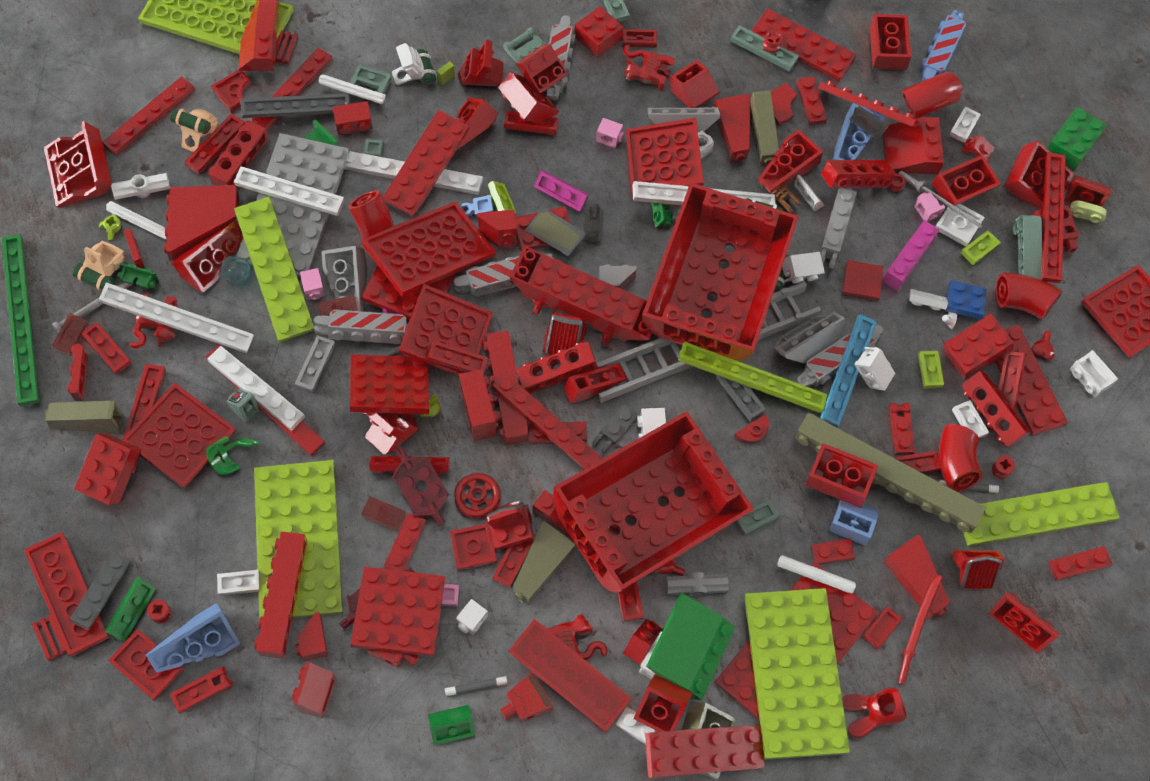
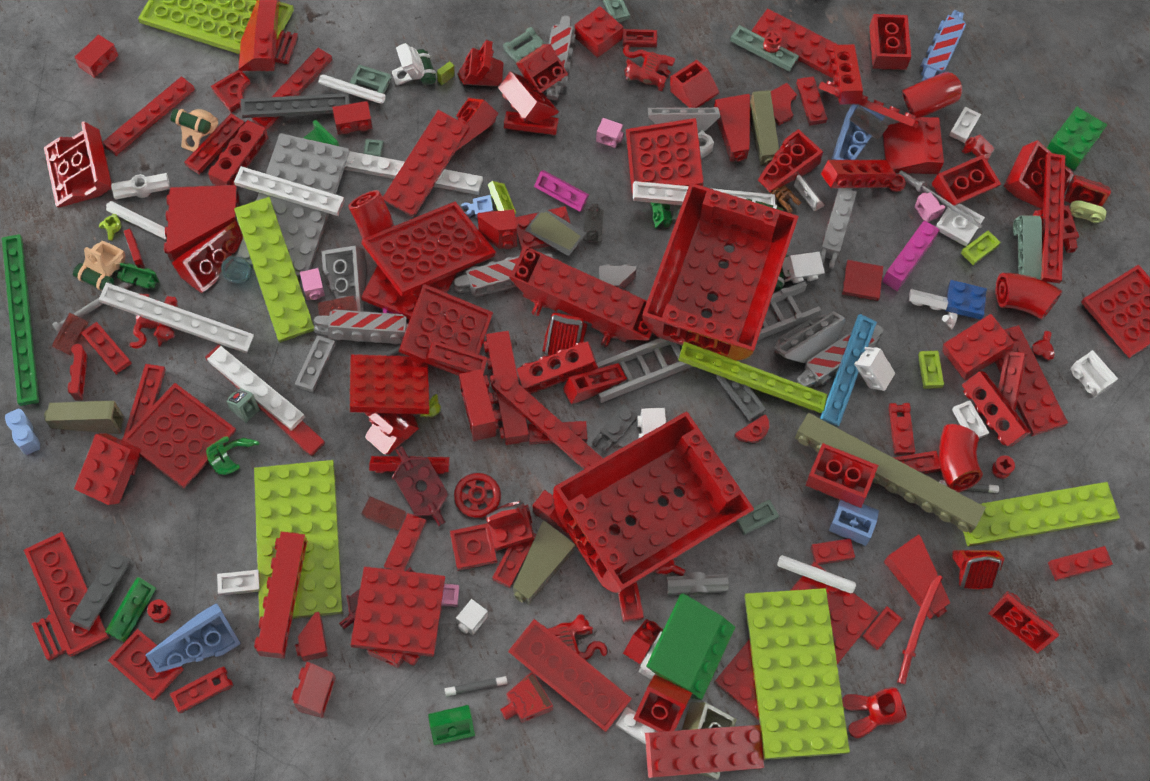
none -> light blue brick [5,408,40,455]
none -> red brick [74,34,118,78]
none -> red brick [829,44,863,105]

